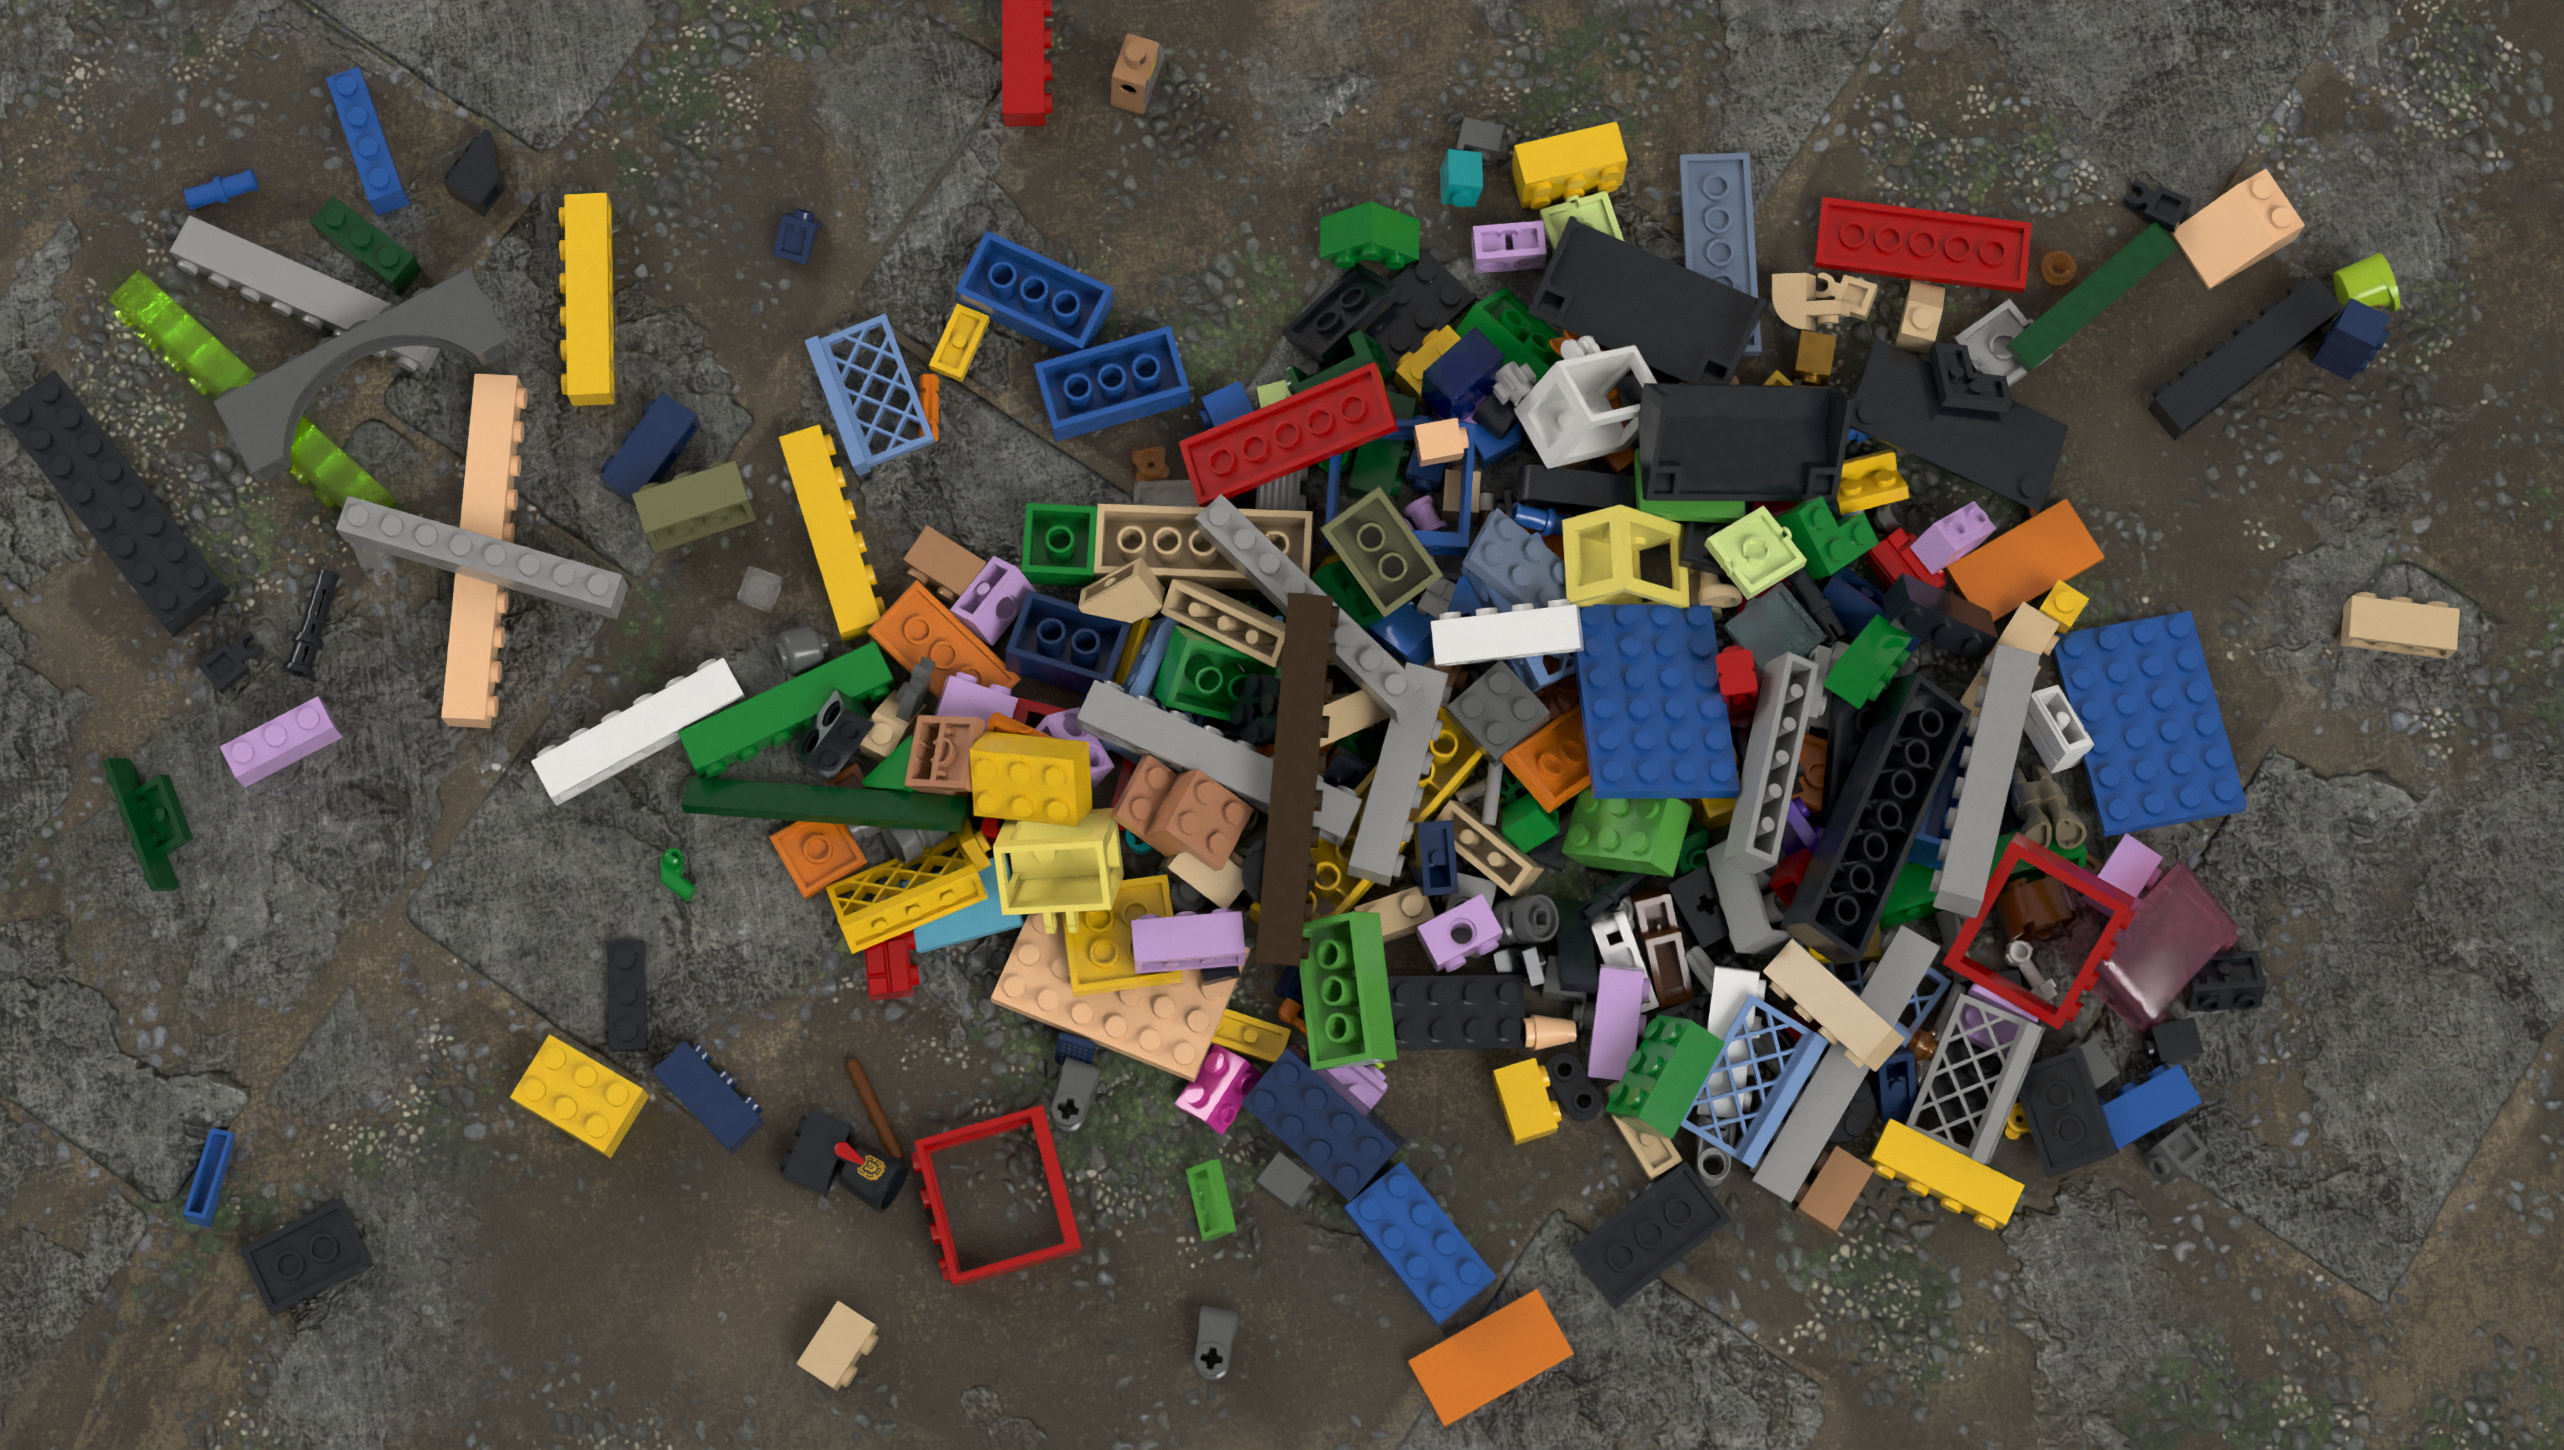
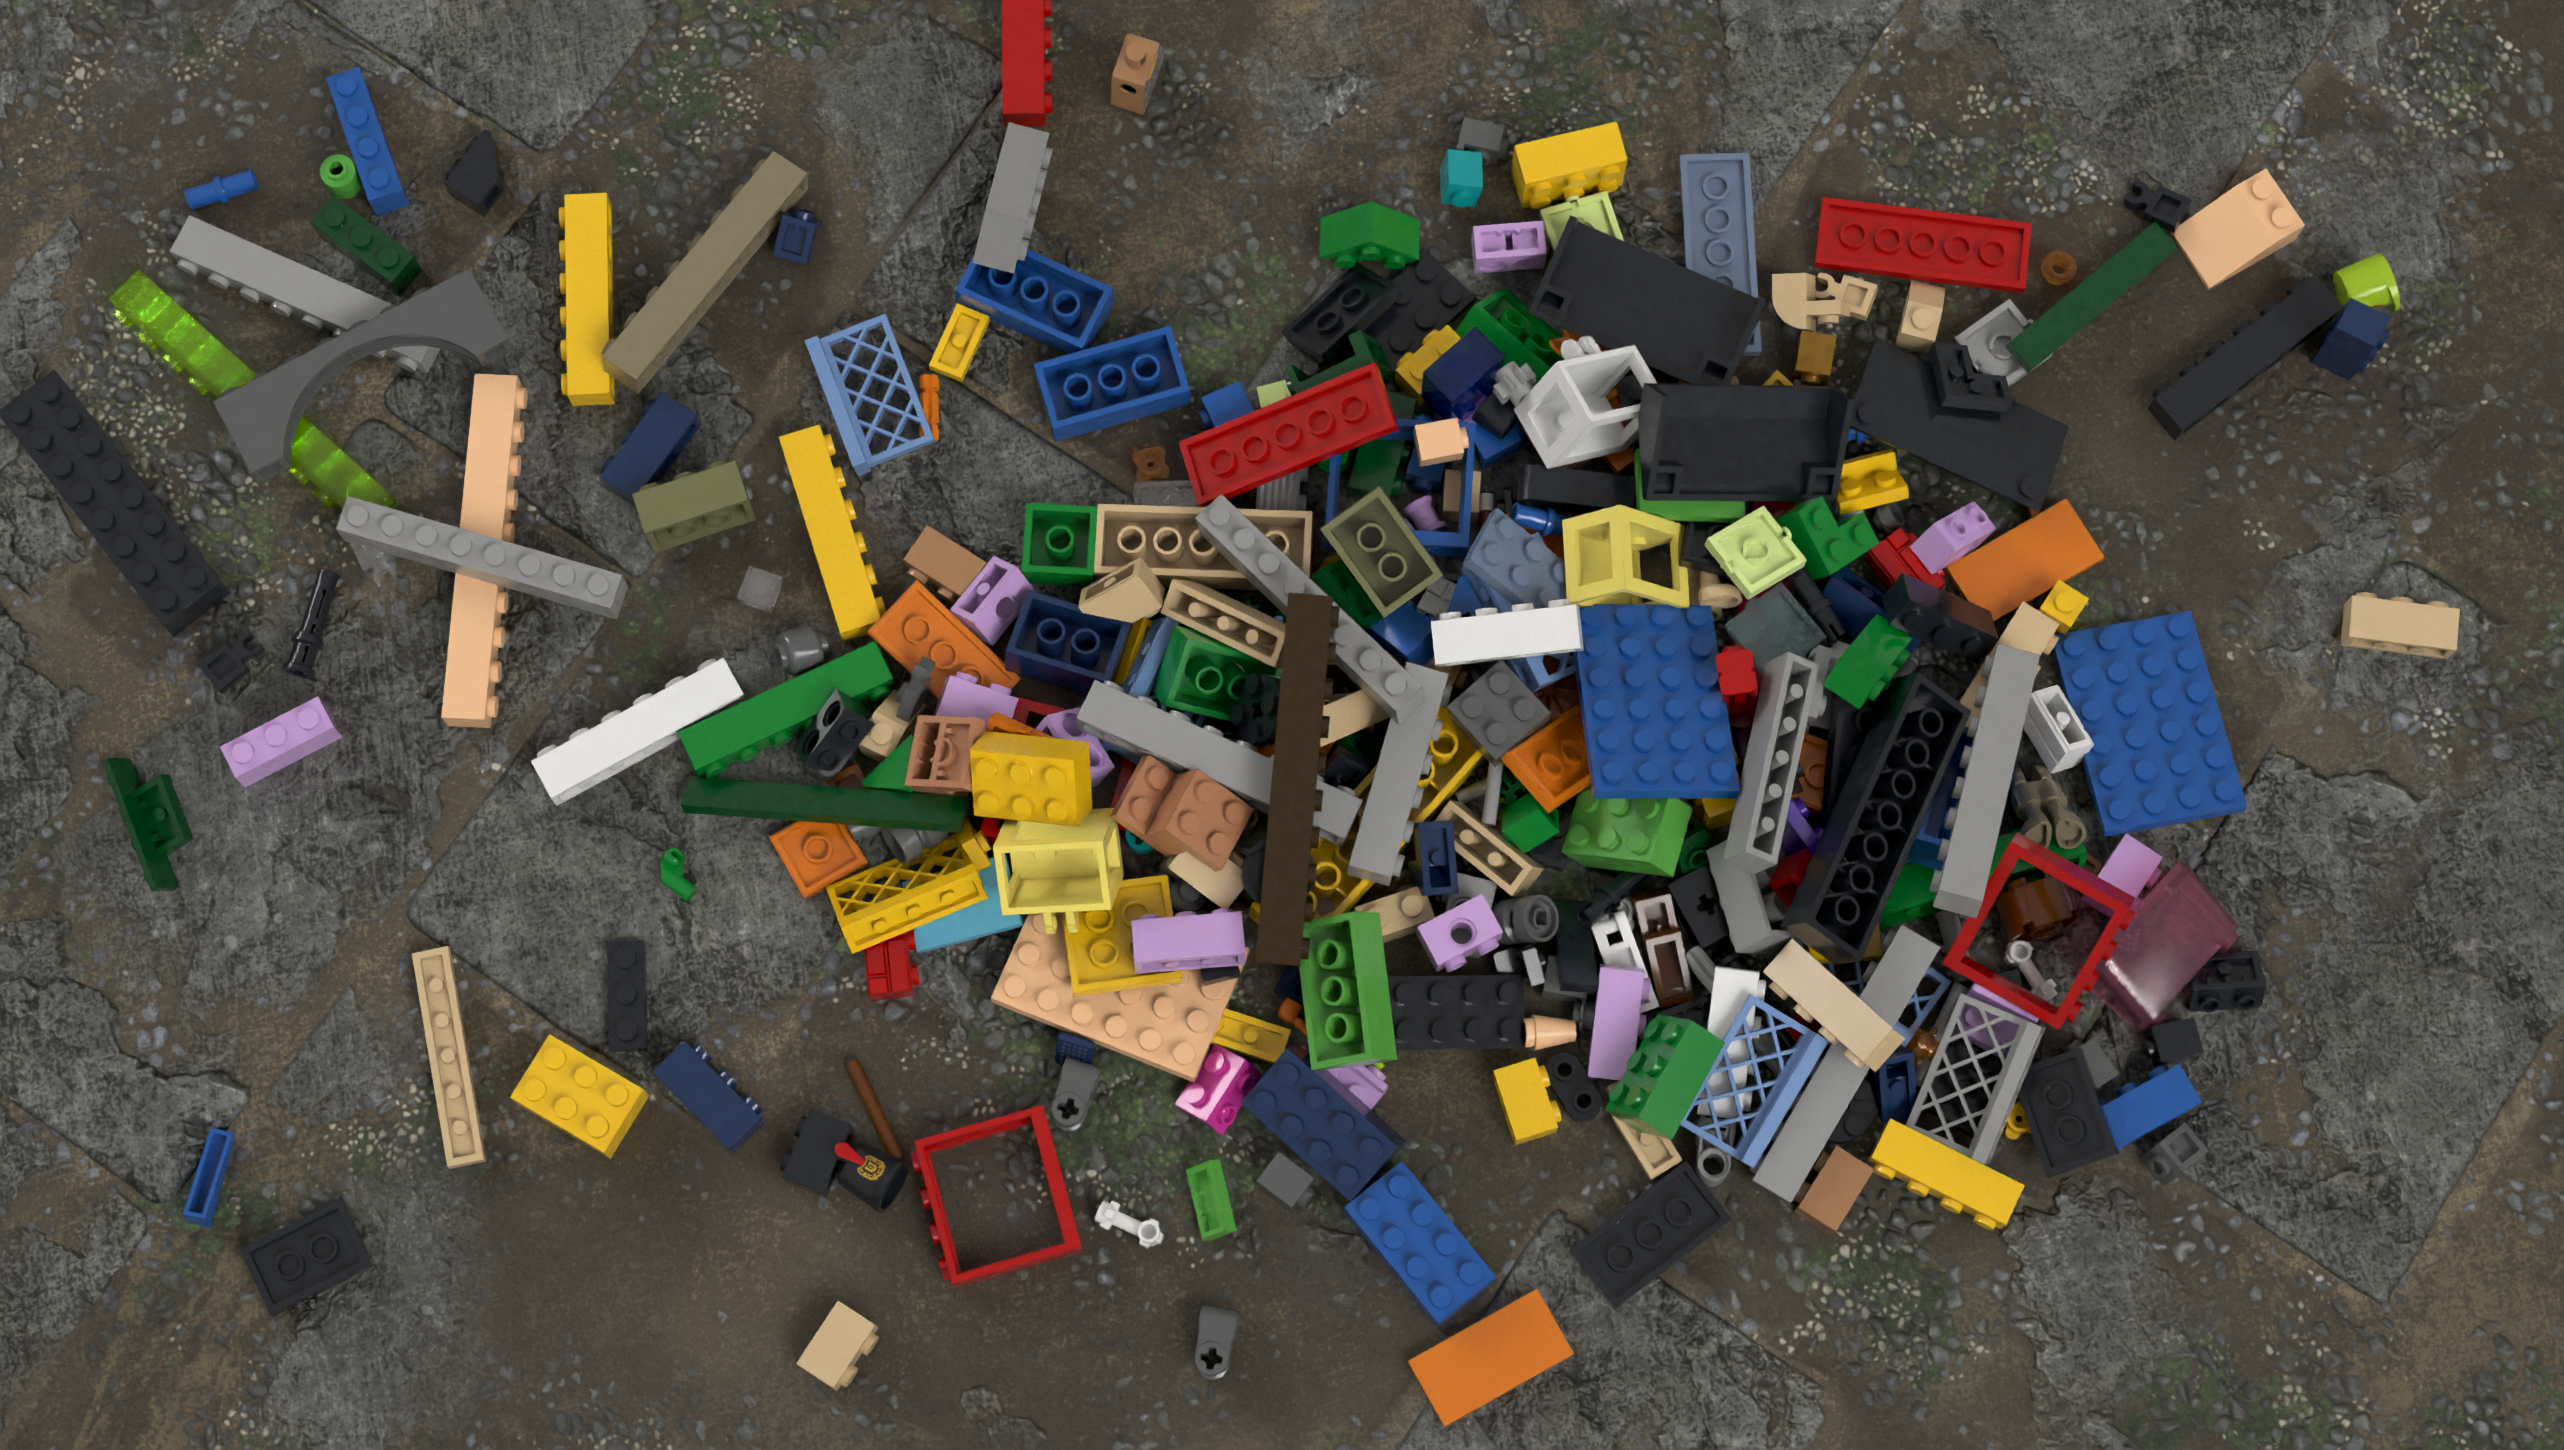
none -> bright green brick [320,154,362,199]
none -> tan plate [412,946,486,1169]
none -> dark tan brick [602,151,808,394]
none -> light grey brick [972,122,1053,274]
none -> white bar [1095,1201,1164,1249]

